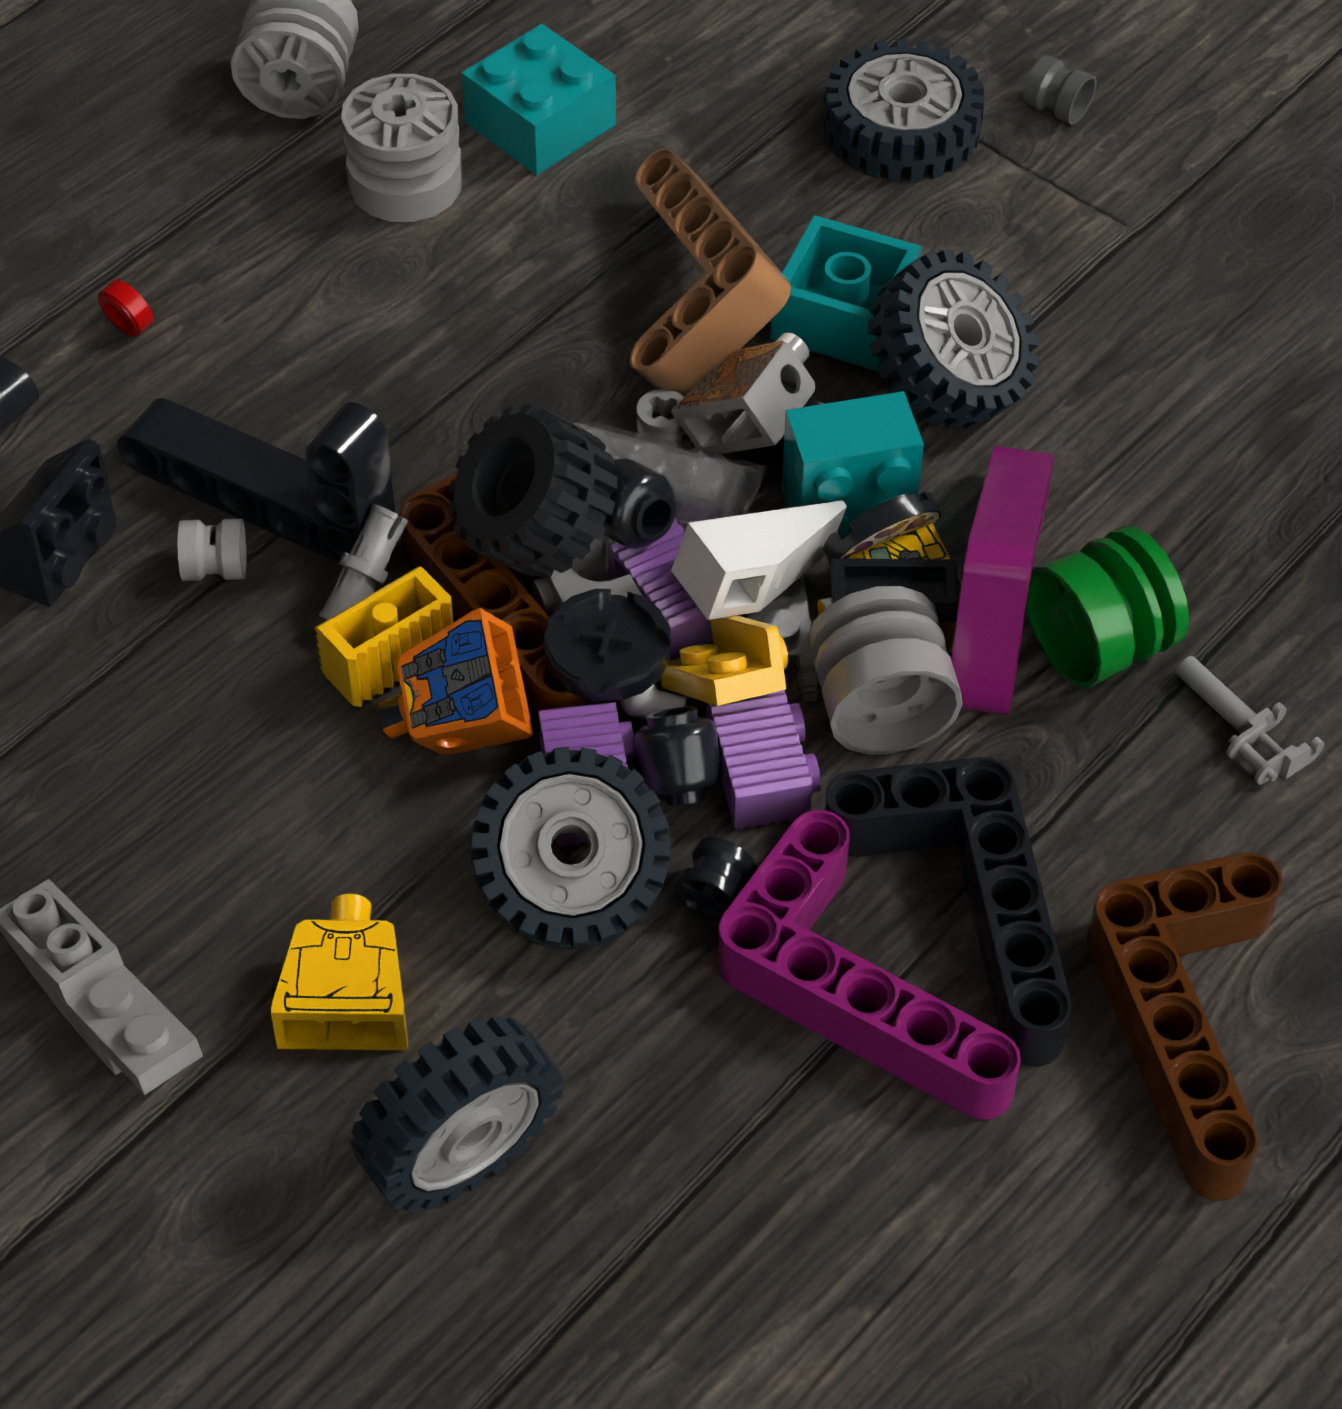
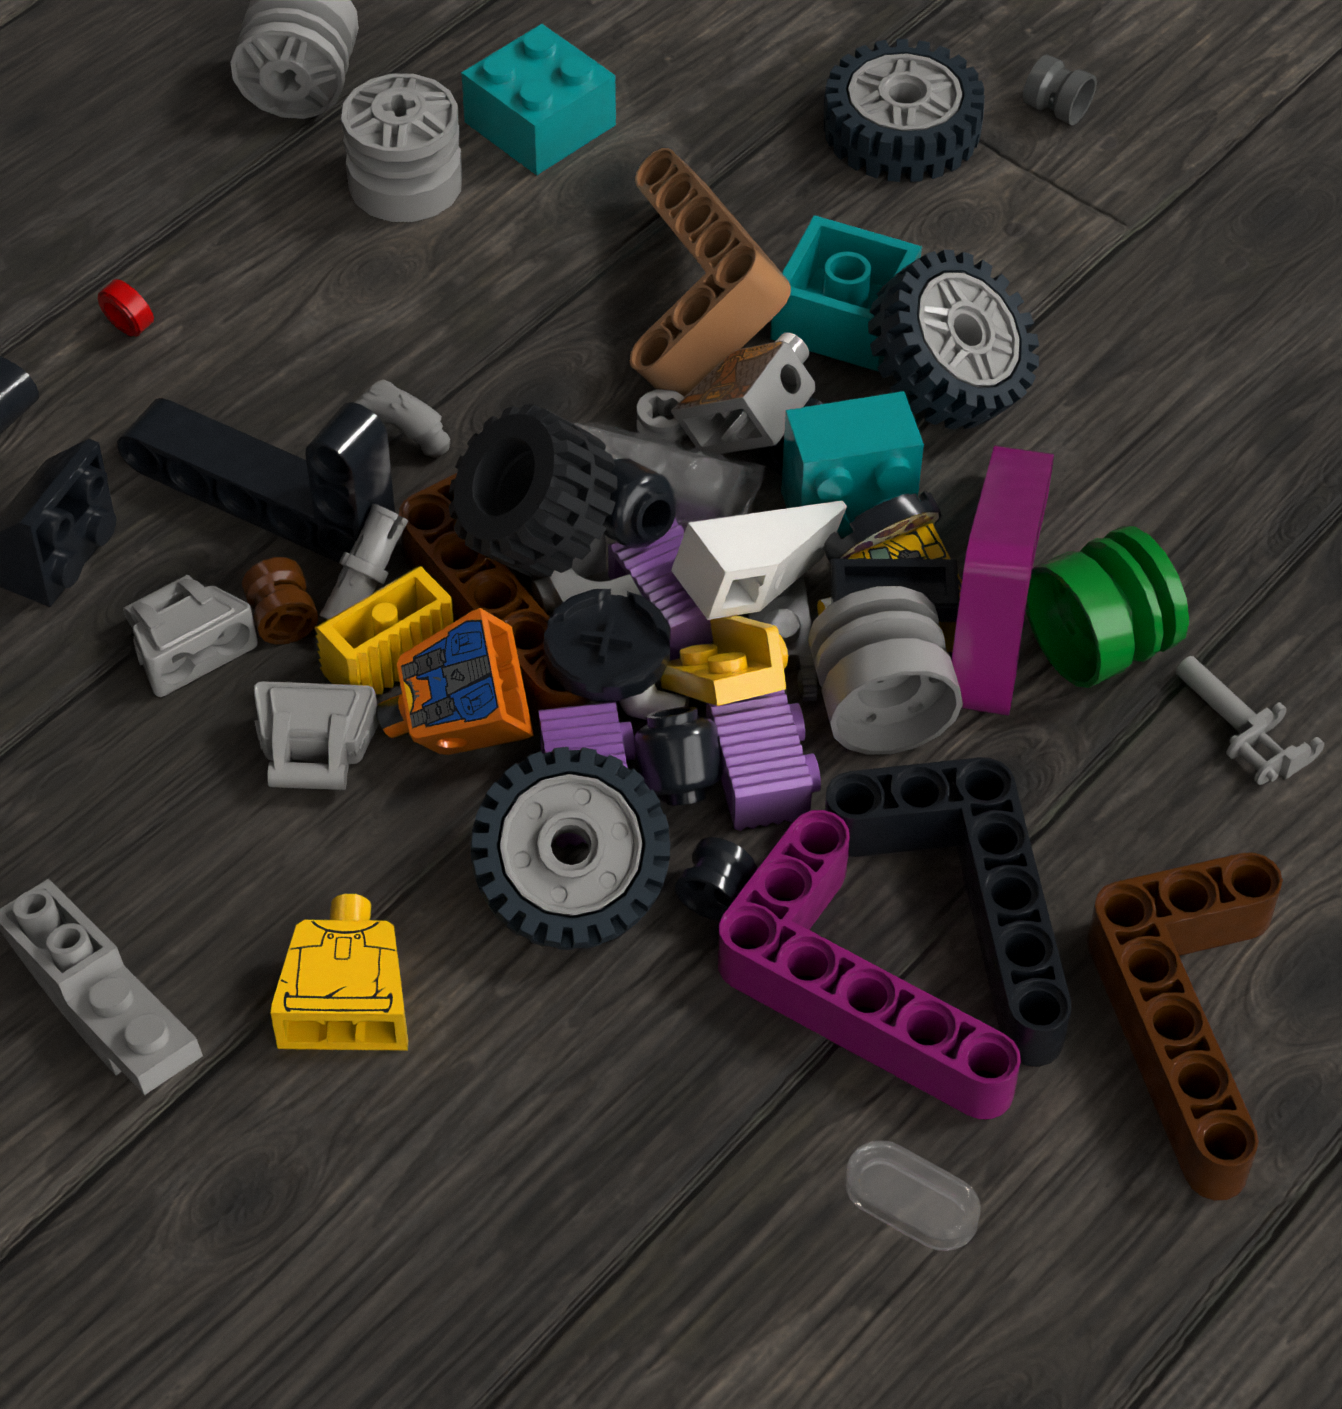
light grey wheel [177,518,247,581] -> none
black wheel [350,1016,563,1212] -> none
none -> light grey piece [123,575,258,697]
none -> reddish brown wheel [242,557,318,644]
none -> light grey piece [253,681,379,790]
none -> light grey piece [354,380,450,458]
none -> clear tile [846,1141,981,1251]

